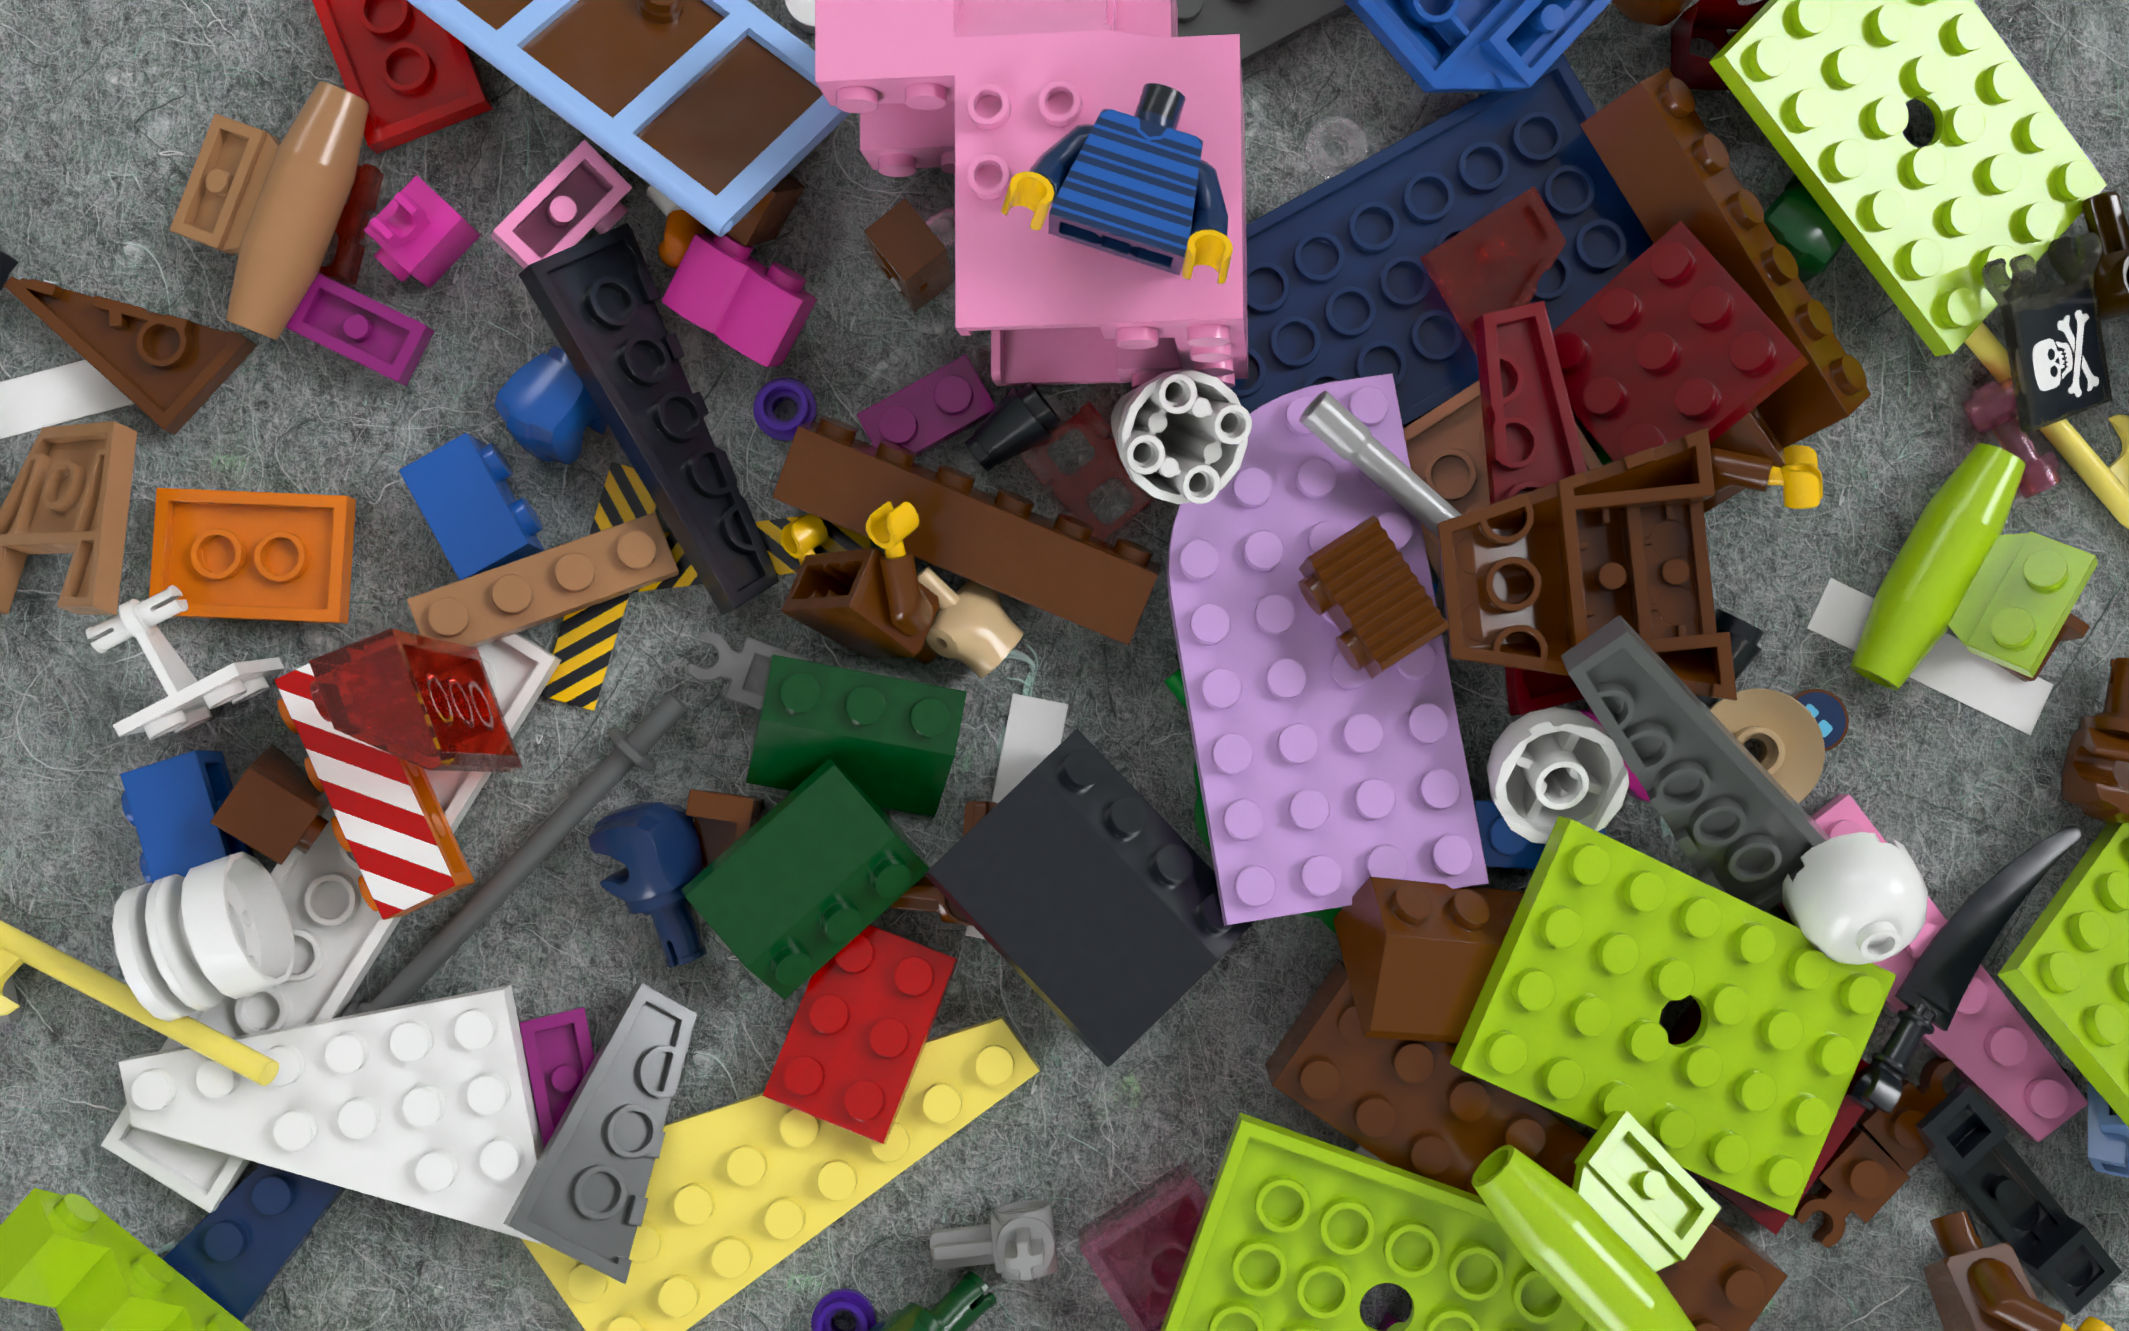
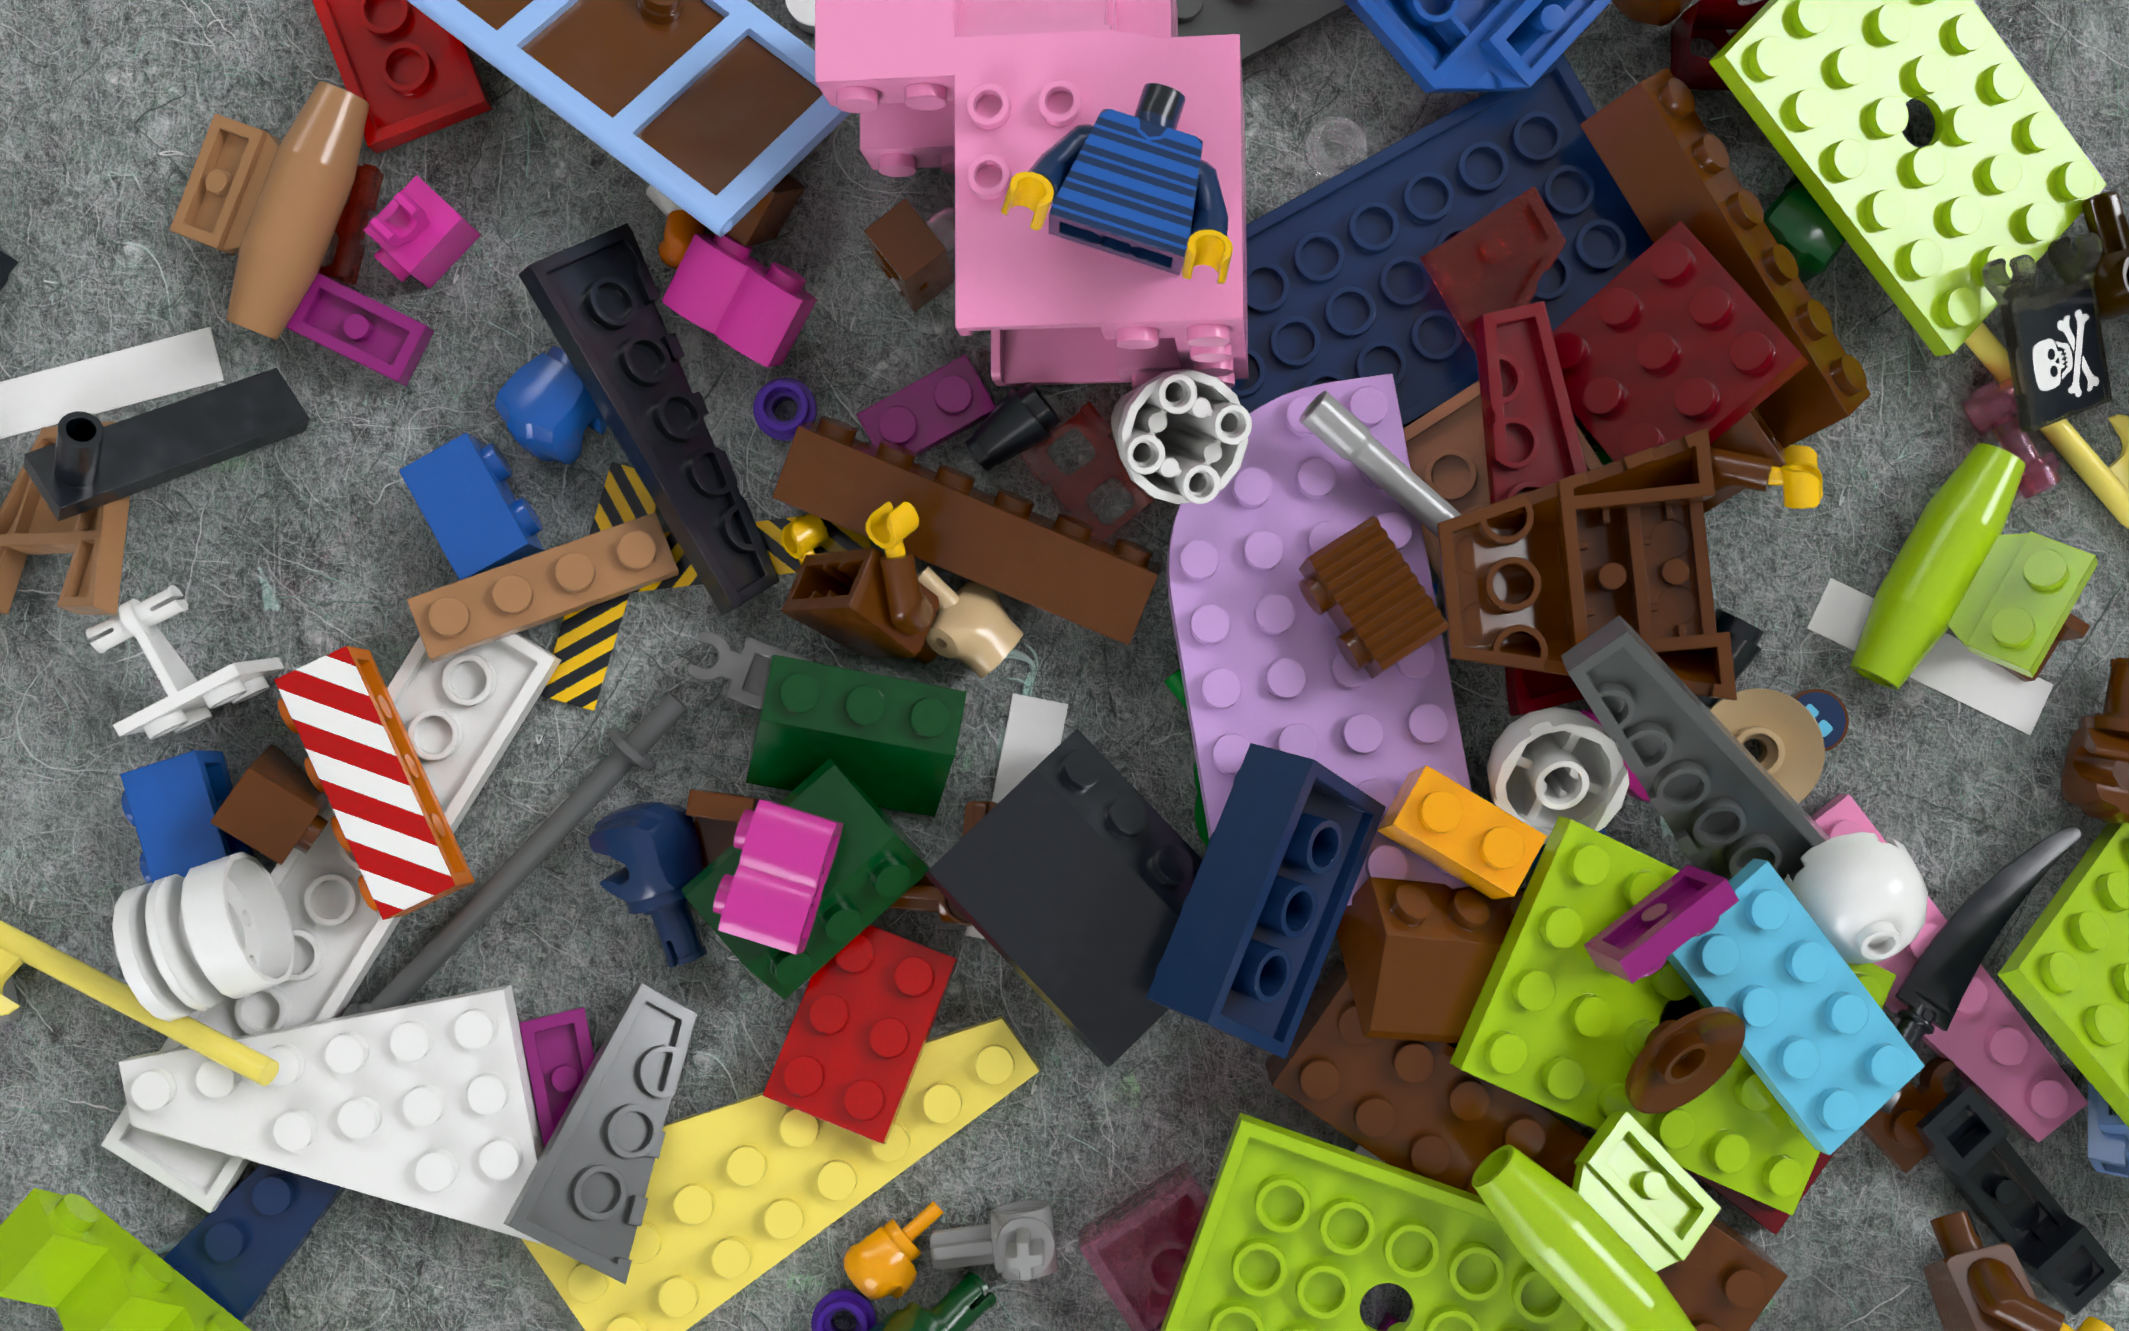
reddish brown wing [3,276,258,435] -> none
orange plate [149,488,356,624] -> none
clear red slope [309,628,523,772] -> none
bright pink brick [491,139,633,269] -> none
reddish brown plate [1790,1127,1910,1248] -> none
none -> black piece [23,368,310,522]
none -> dark pink brick [713,799,844,955]
none -> light orange piece [843,1200,944,1300]
none -> dark blue slope [1146,743,1386,1059]
none -> light orange brick [1377,765,1547,899]
none -> magenta plate [1584,865,1739,984]
none -> reddish brown dish [1625,1006,1746,1114]
none -> medium azure plate [1667,858,1925,1155]

